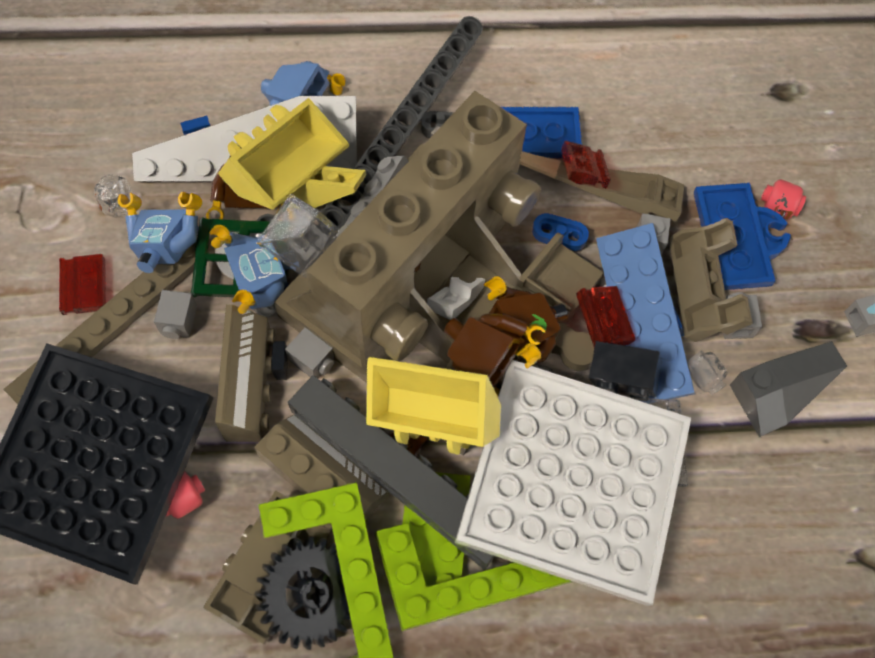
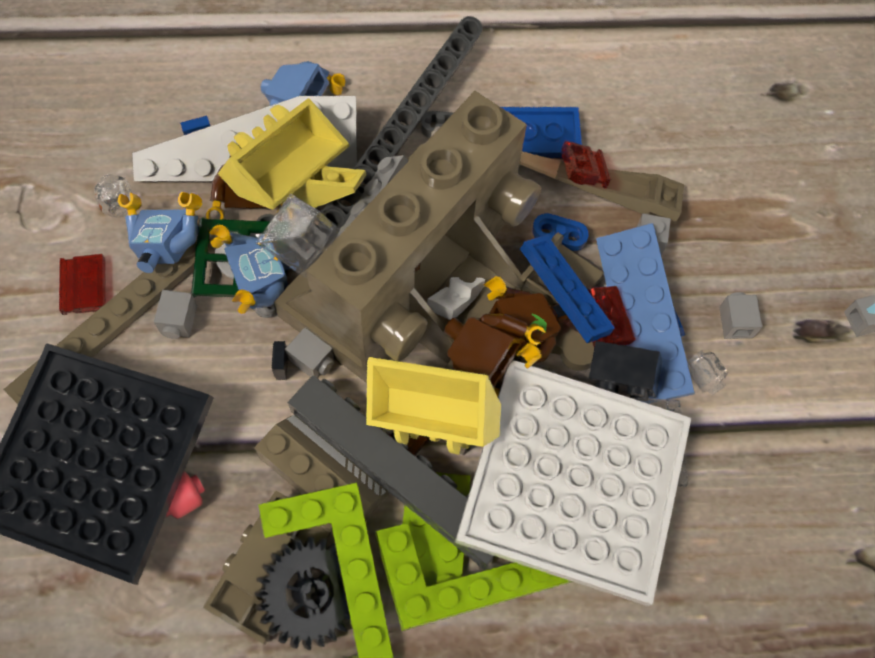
dark tan slope [215,304,275,442] -> none
dark tan bracket [669,218,753,342] -> none
blue plate [693,183,790,290] -> none
dark grey wedge [730,341,847,437] -> none
coral head [761,179,806,220] -> none
none -> blue plate [520,235,615,344]

